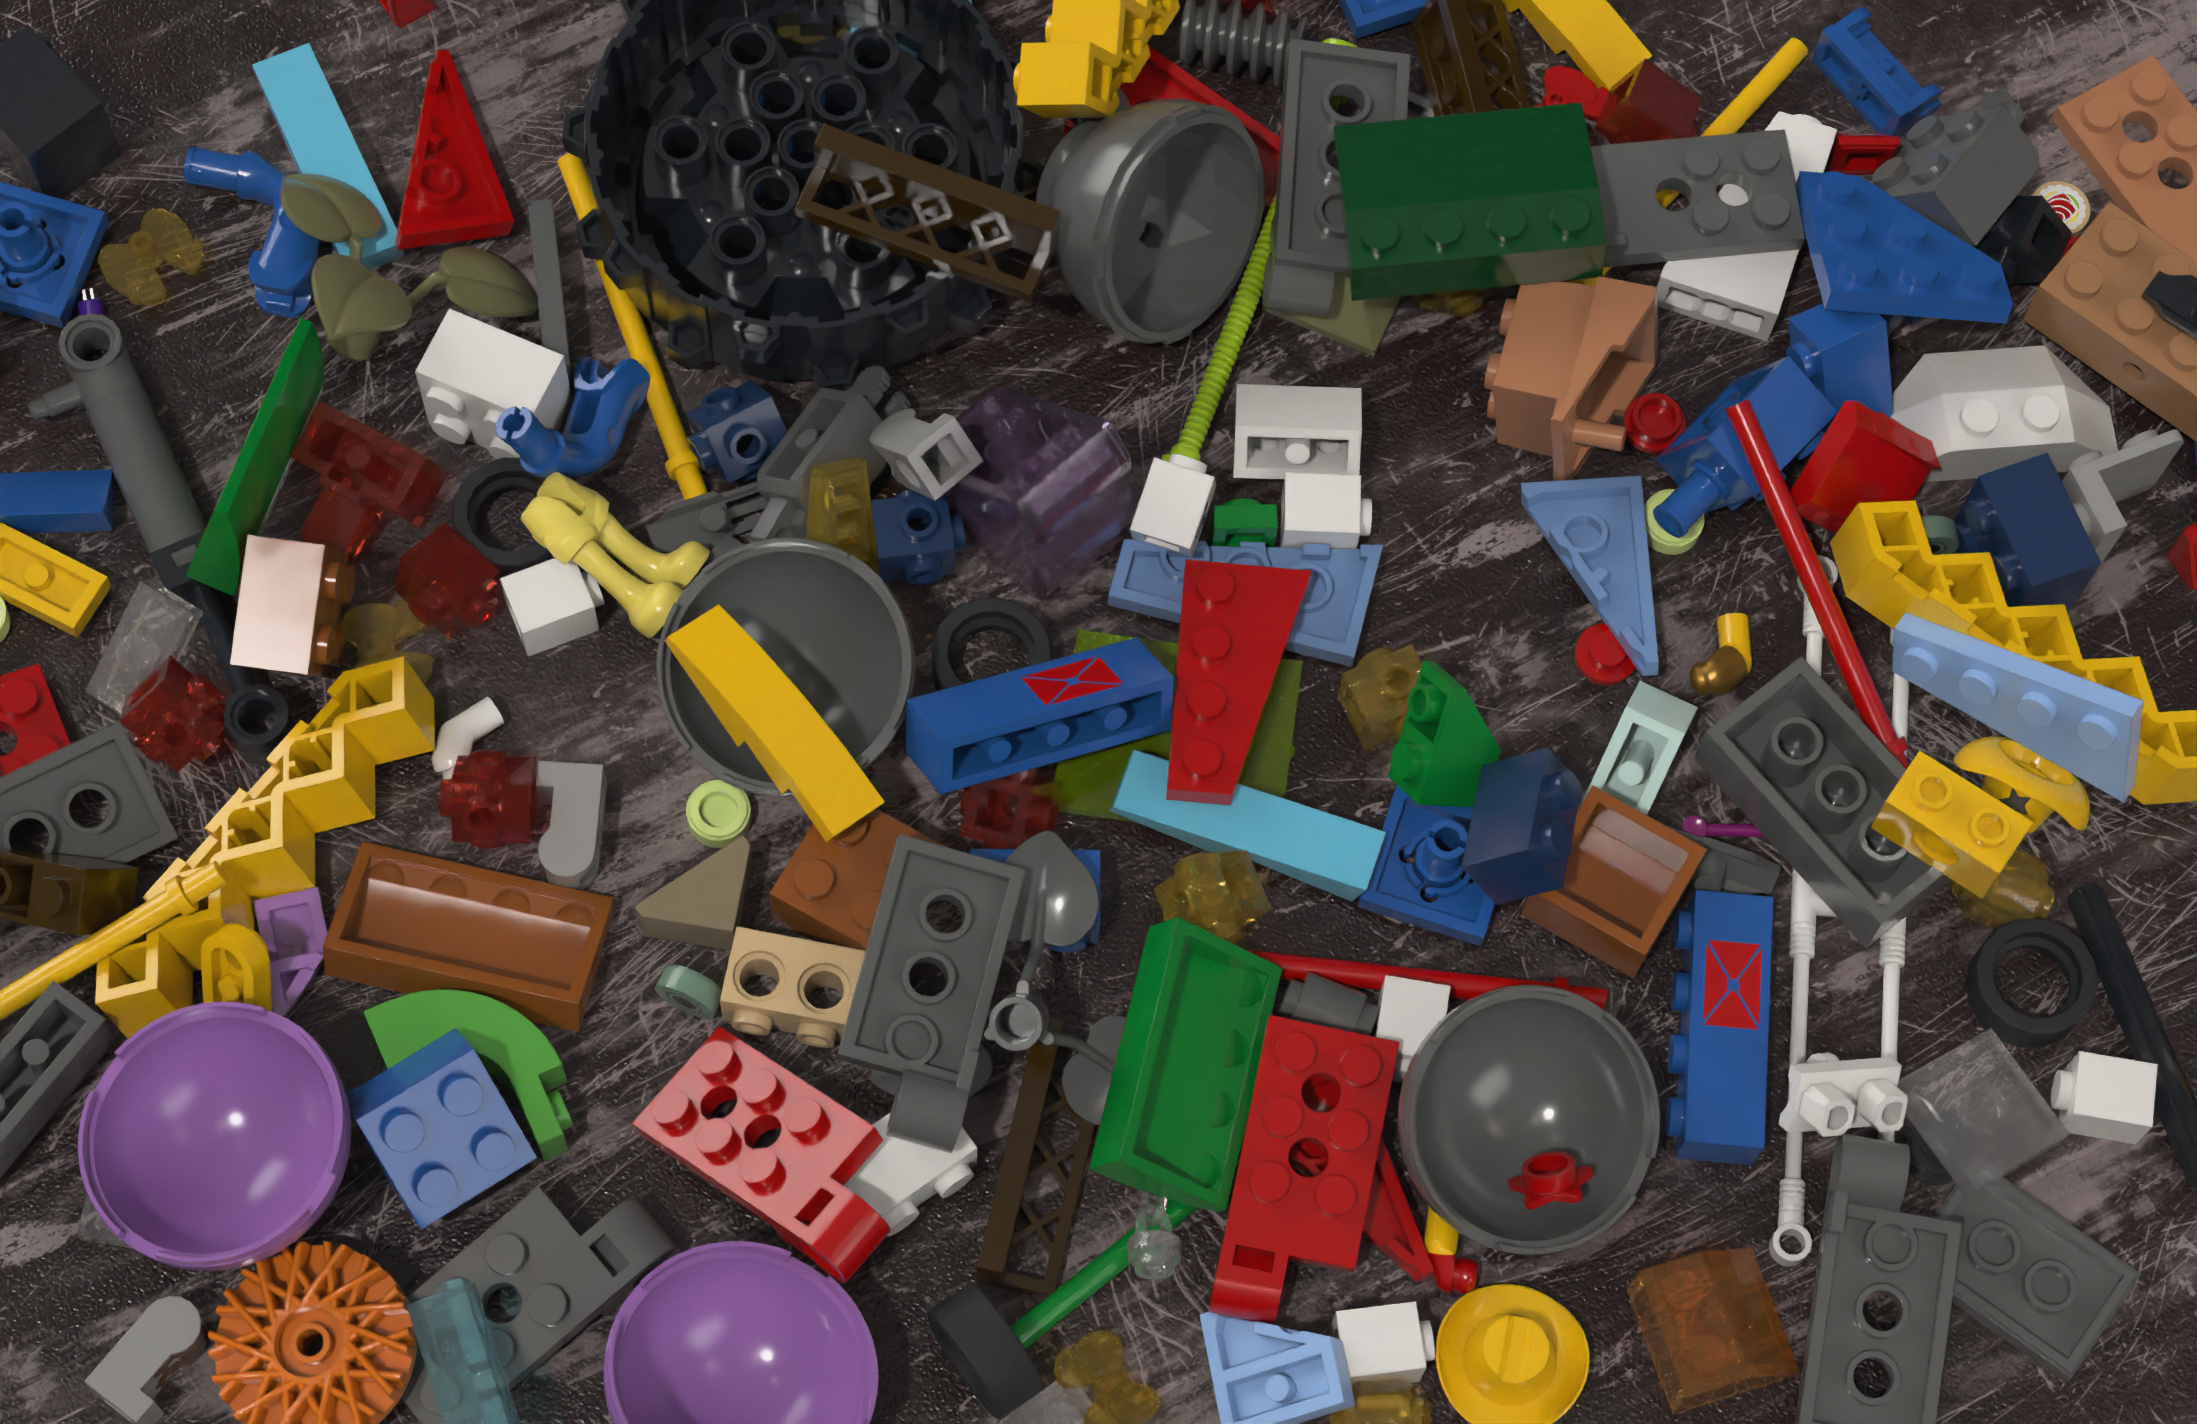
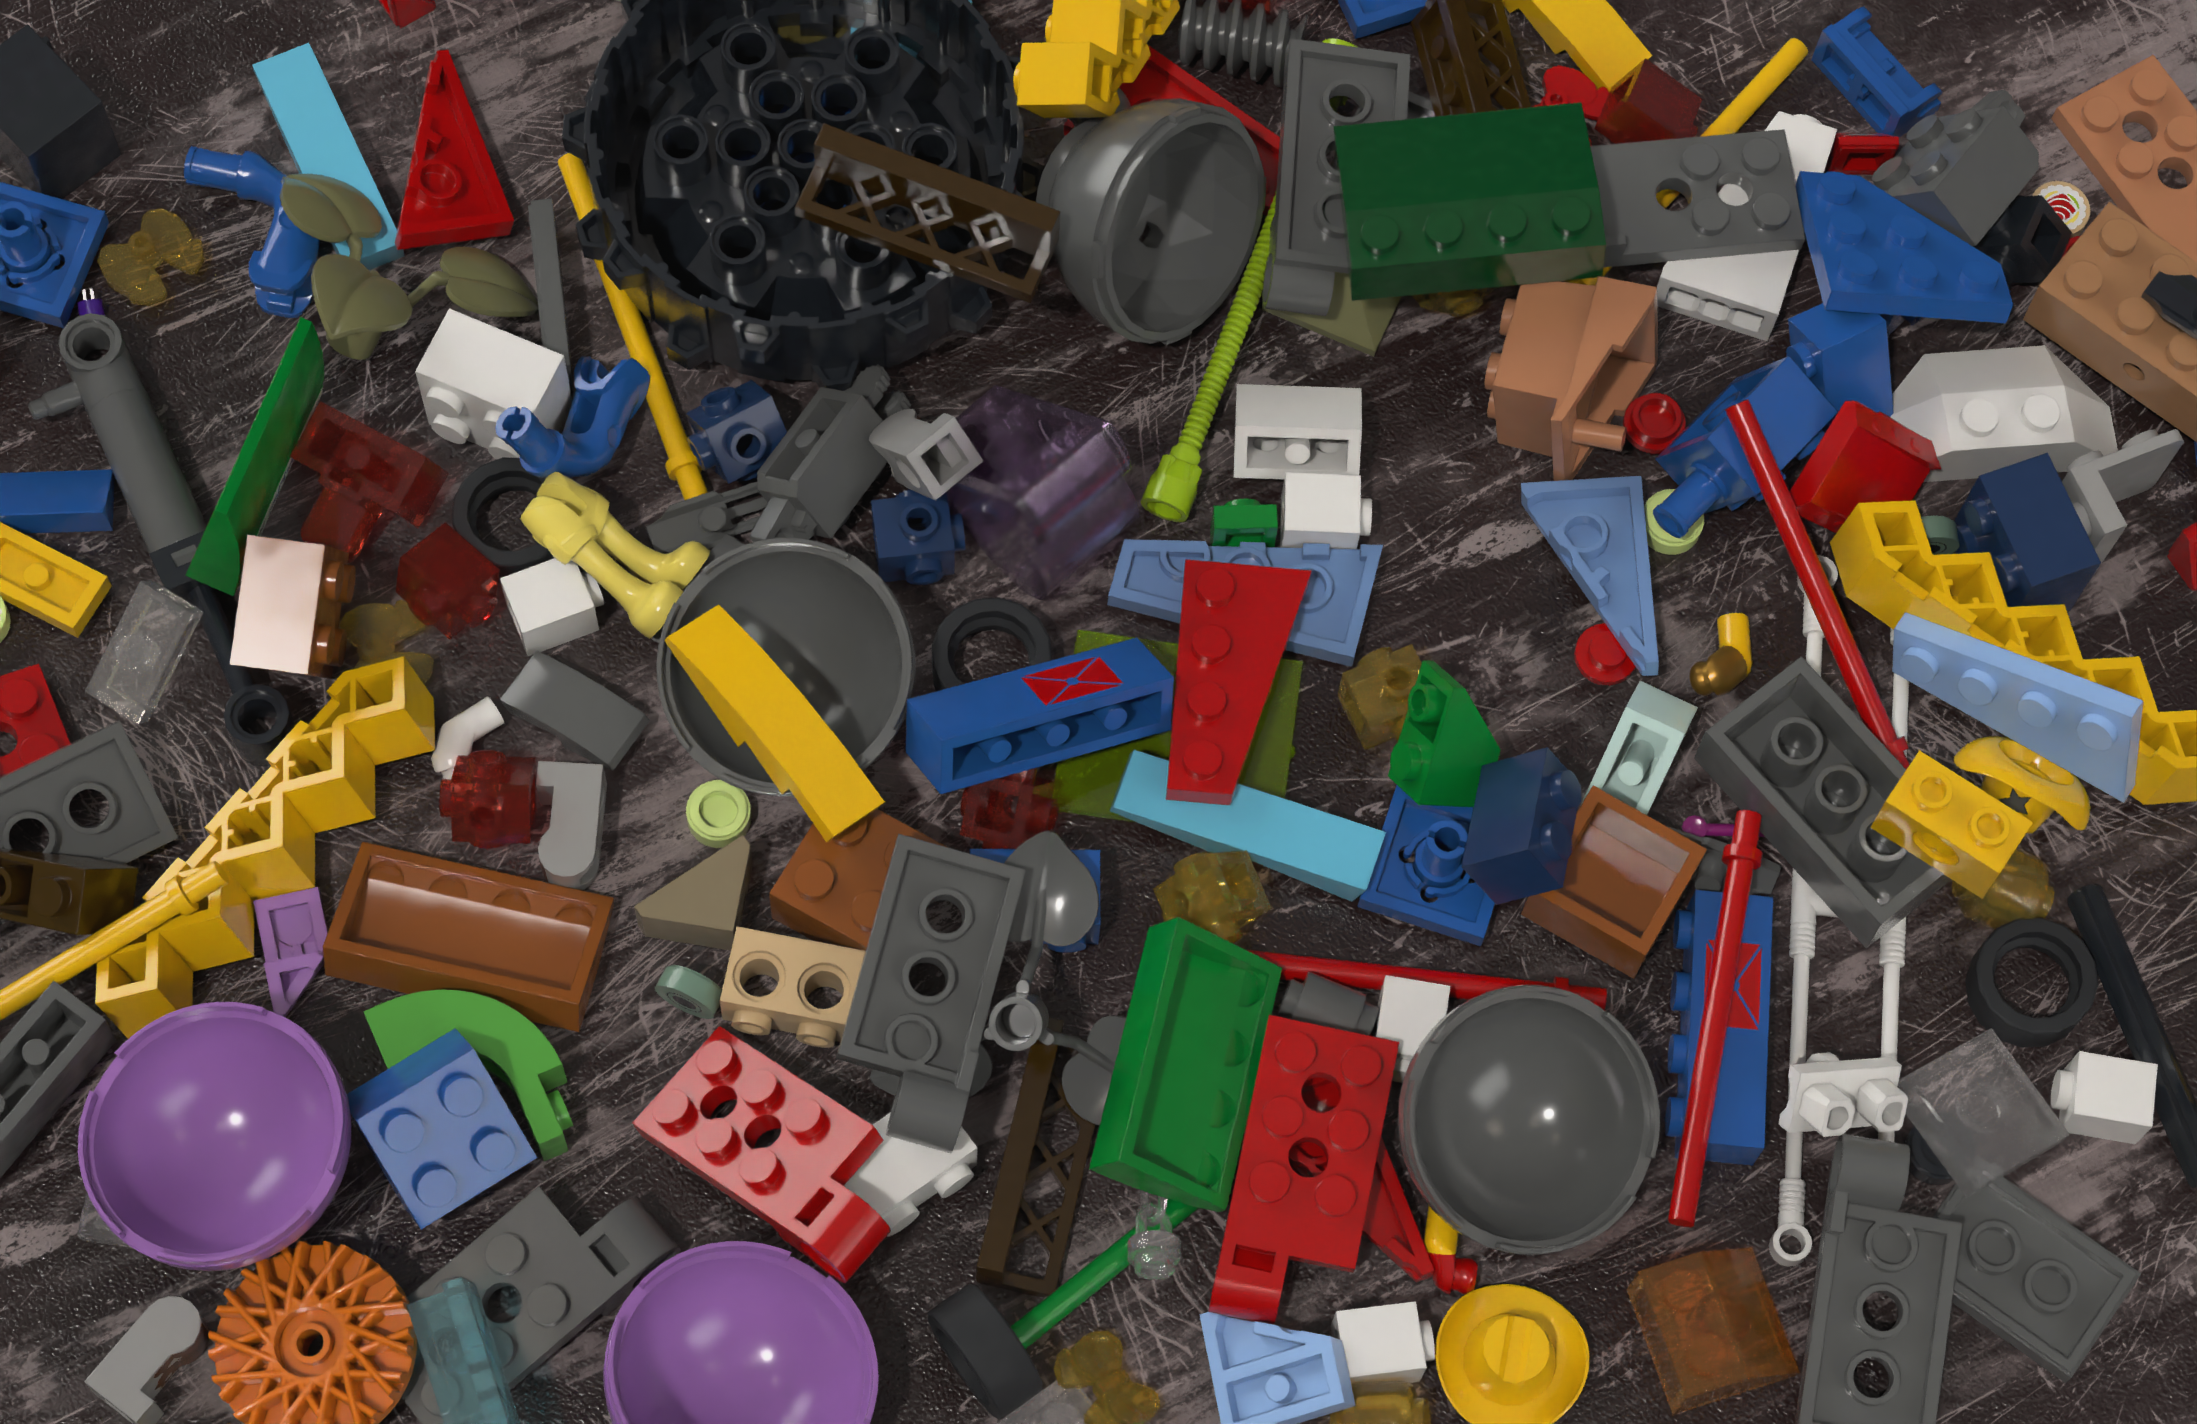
clear red brick [120,655,226,773] -> none
yellow plate [201,923,272,1012] -> none
clear yellow slope [806,456,879,576] -> none
white brick [1130,454,1216,558] -> none
red plate [1507,1151,1593,1210] -> none
none -> dark grey slope [500,650,650,771]
none -> red bar [1668,810,1763,1227]

